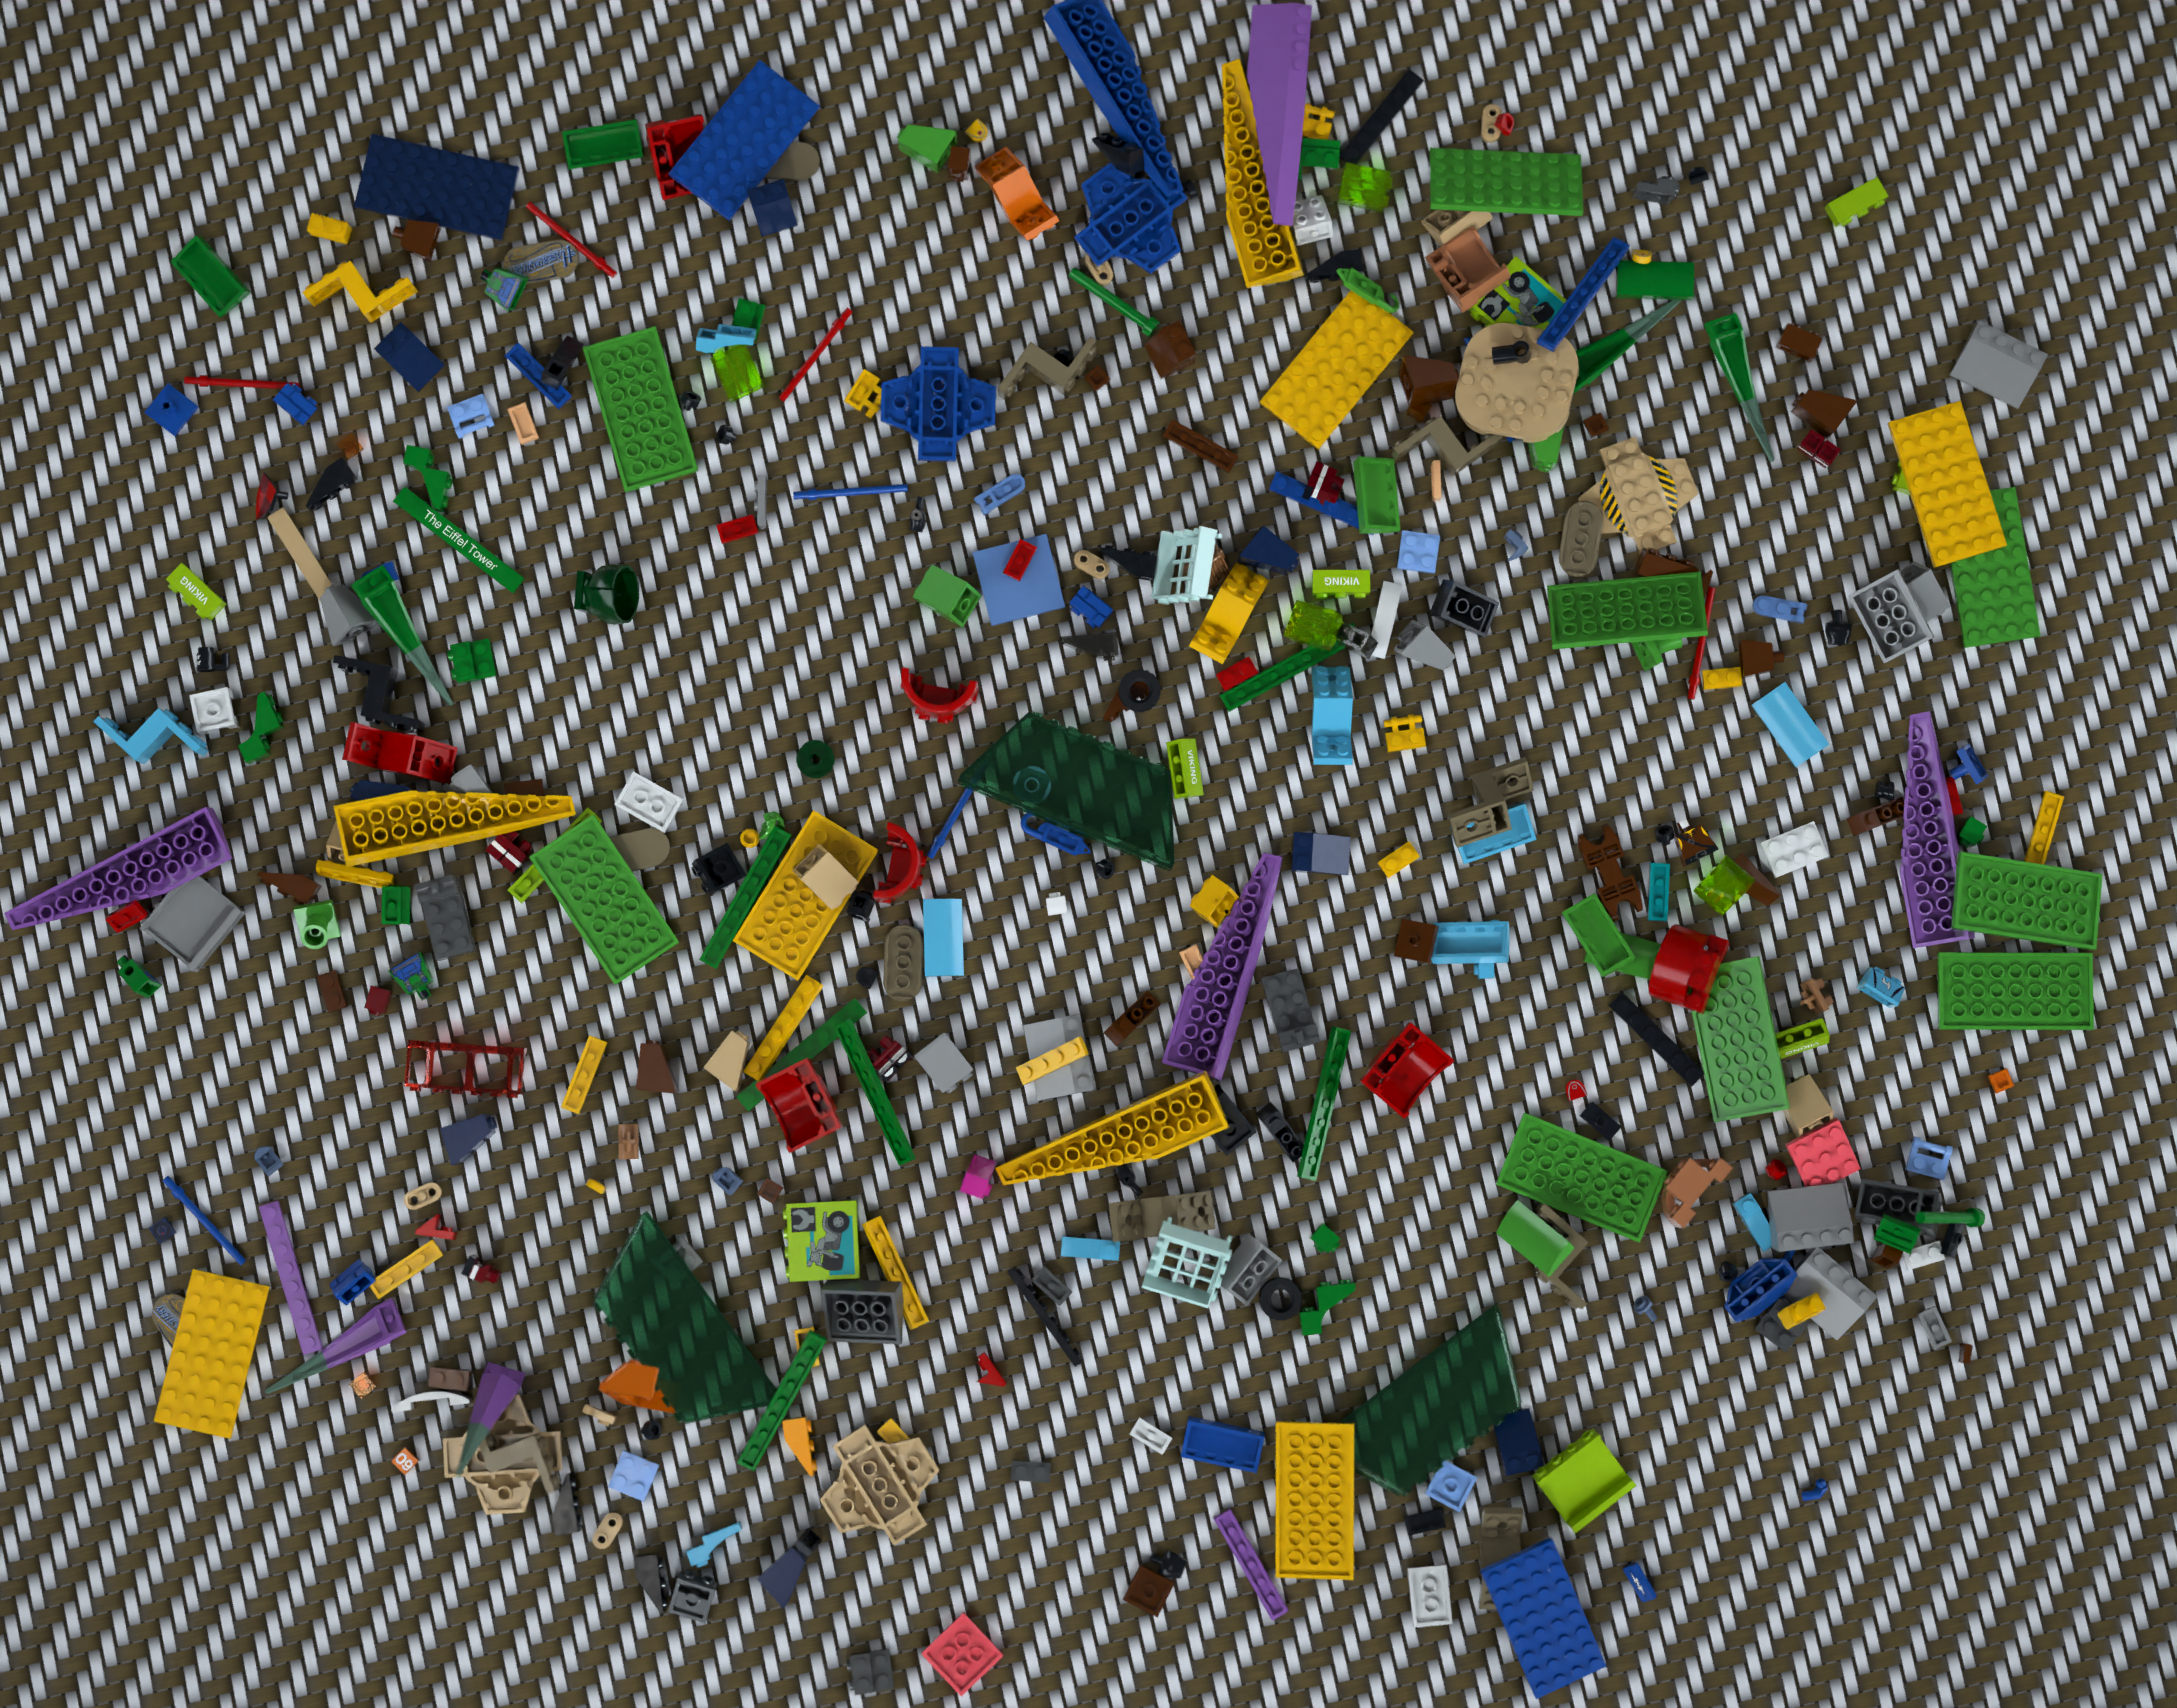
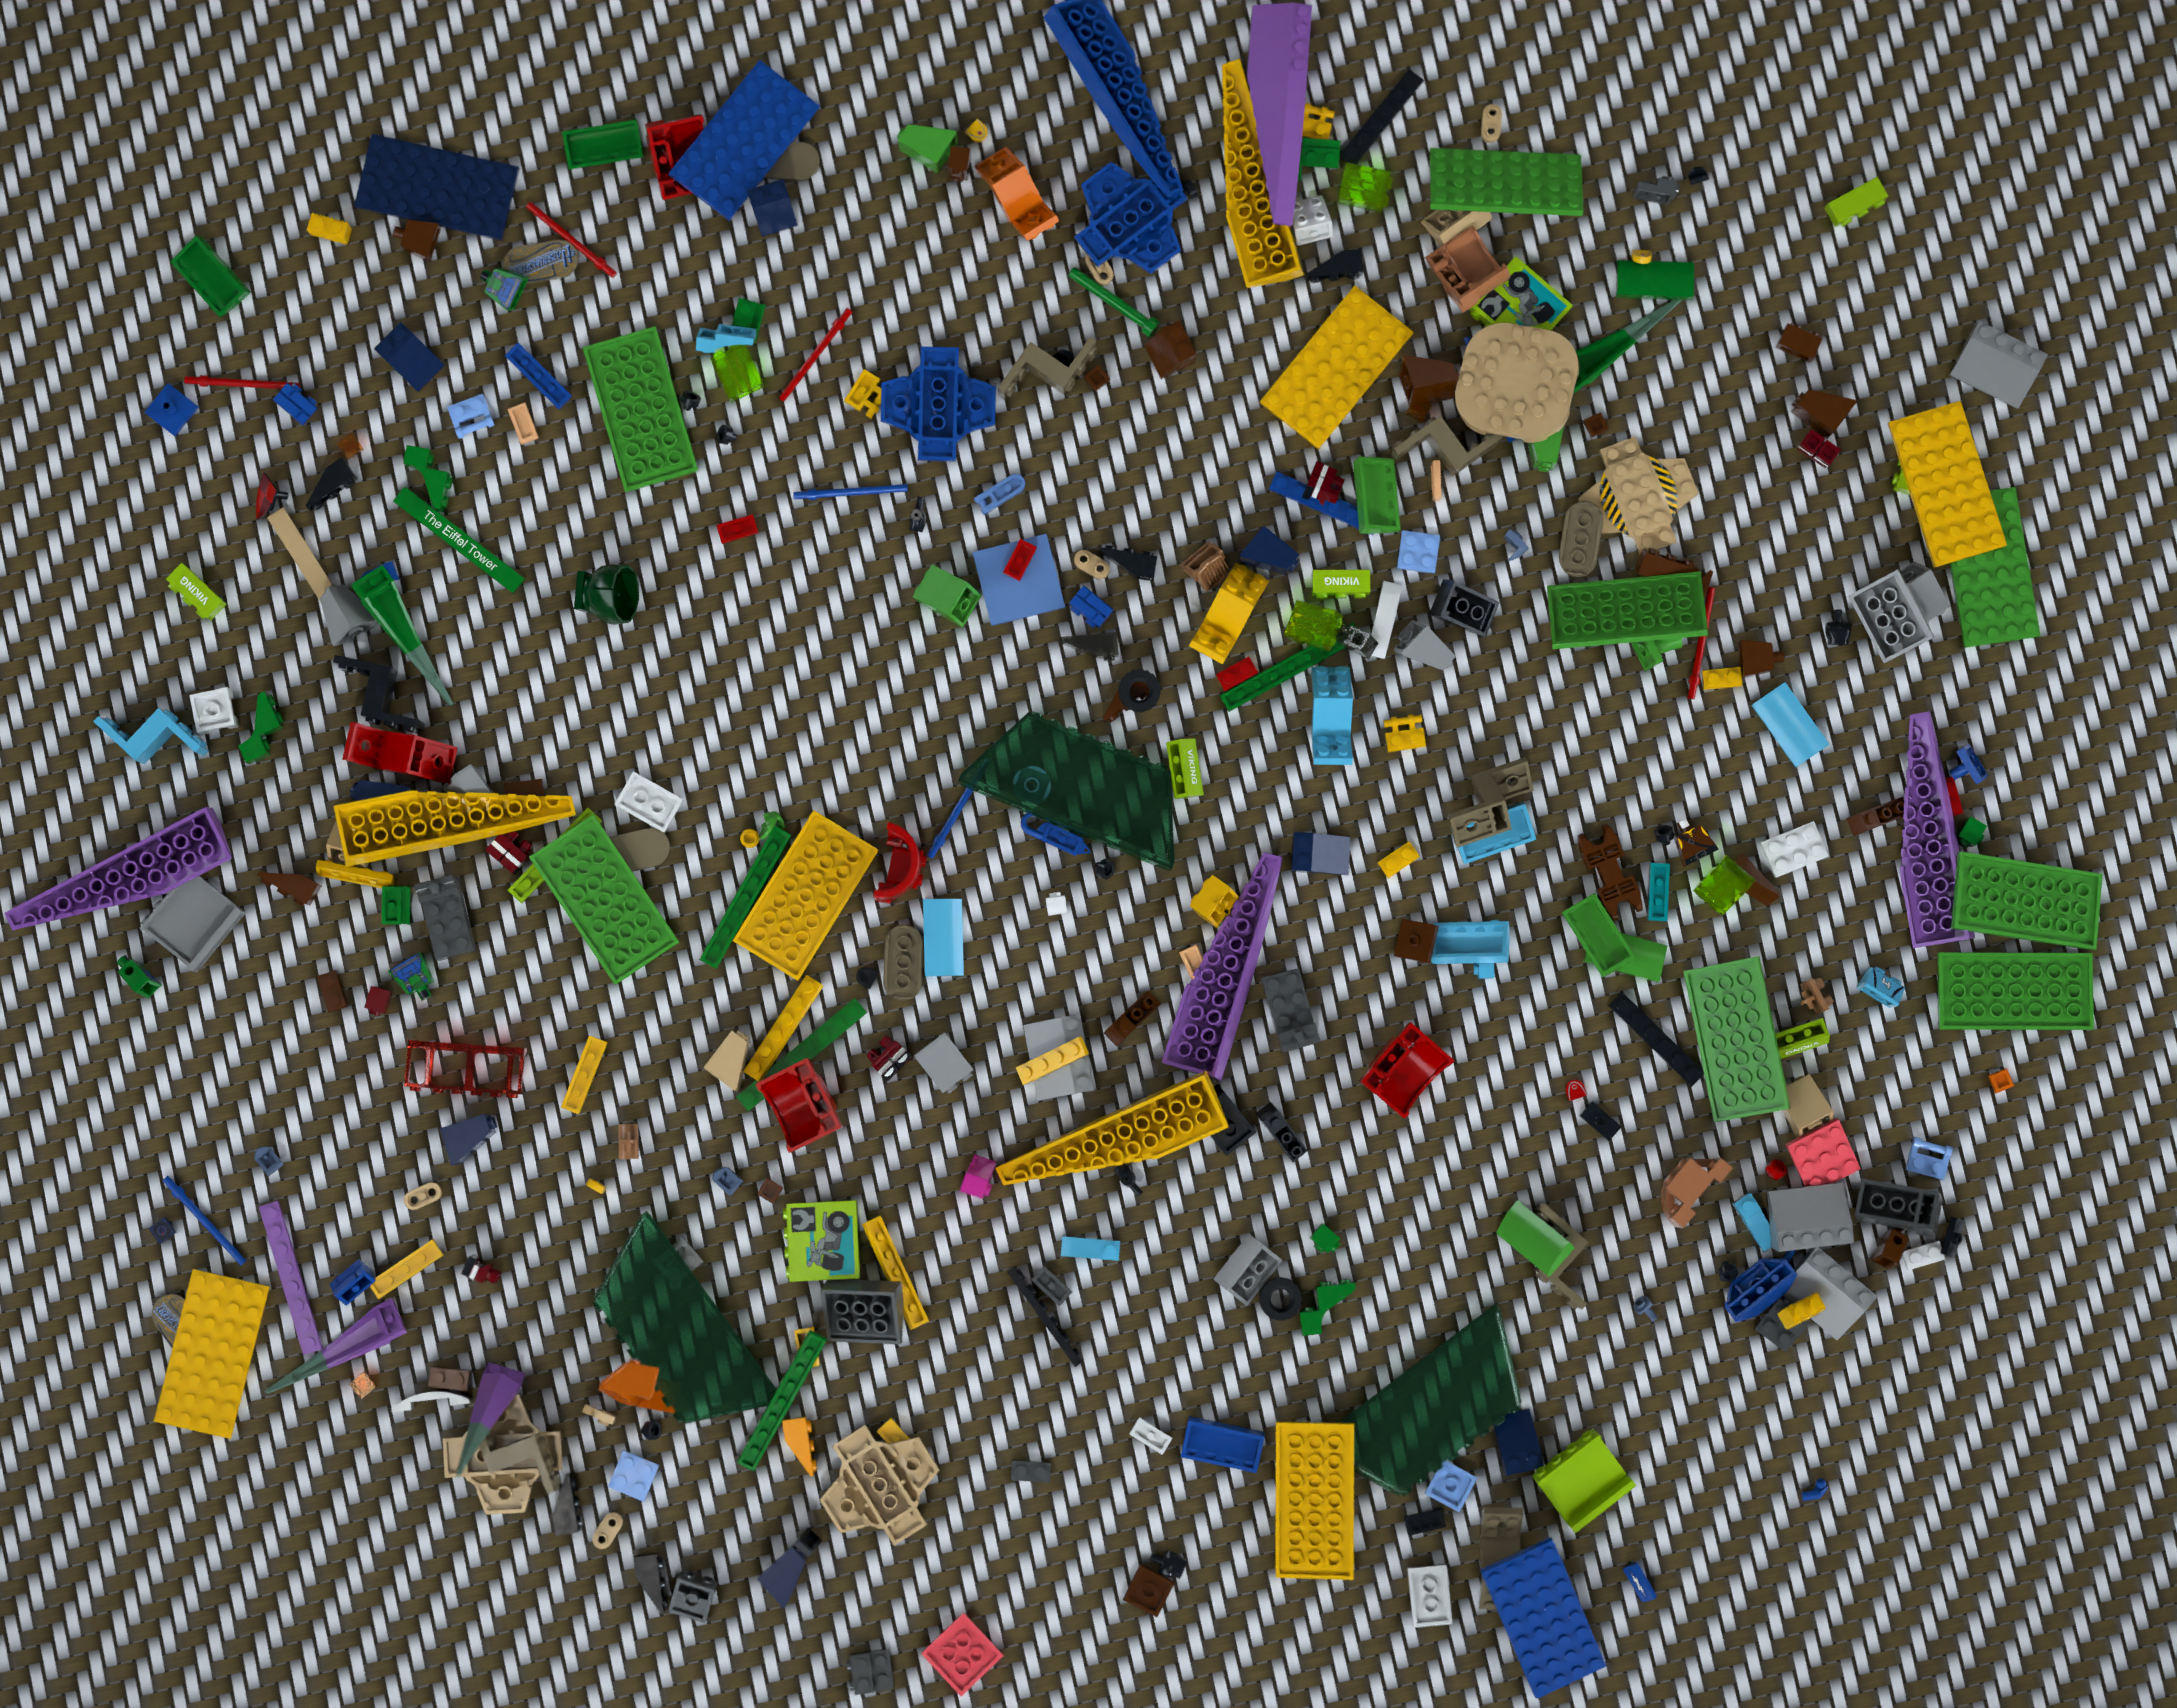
red plate [105,900,148,933] -> none
black piece [196,647,230,672] -> none
bright green plant [293,900,341,949] -> none
yellow bracket [302,261,418,323] -> none
orange tile [391,1447,420,1475] -> none
red slope [415,1214,457,1240] -> none
green plate [447,638,497,684] -> none
black slope [541,335,584,391] -> none
reddish brown slope [636,1040,679,1094] -> none
medium azure slope [686,1522,743,1568] -> none
black plate [691,843,747,896] -> none
light grey hinge [754,475,767,530] -> none
tan slope [792,844,859,910] -> none
dark green plate [796,740,835,779] -> none
green tile [834,1018,916,1166] -> none
black brick [846,890,875,922] -> none
red piece [900,667,979,725] -> none
red slope [977,1352,1007,1387] -> none
black slope [1092,132,1144,175] -> none
dark tan bracket [1109,1190,1215,1242] -> none
light aqua window [1142,1217,1232,1308] -> none
light aqua window [1151,526,1222,605] -> none
reddish brown plate [1163,419,1239,473] -> none
medium lavender tile [1213,1508,1289,1621] -> none
green plate [1297,1026,1351,1181] -> none
bright green plate [1336,267,1399,313] -> none
black piece [1492,341,1531,365] -> none
red tile [1494,112,1514,136] -> none
bright green plate [1495,1113,1668,1243] -> none
blue tile [1537,237,1630,352] -> none
red piece [1648,924,1730,1014] -> none
green plate [1704,313,1774,462] -> none
medium blue plate [1752,596,1808,623] -> none
green plate [1874,1214,1921,1254] -> none
black wheel [1875,780,1895,801] -> none
green piece [1915,1208,1985,1227] -> none
light grey plate [1917,1306,1952,1350] -> none
reddish brown tile [1958,1343,1973,1364] -> none
yellow tile [2024,791,2064,865] -> none

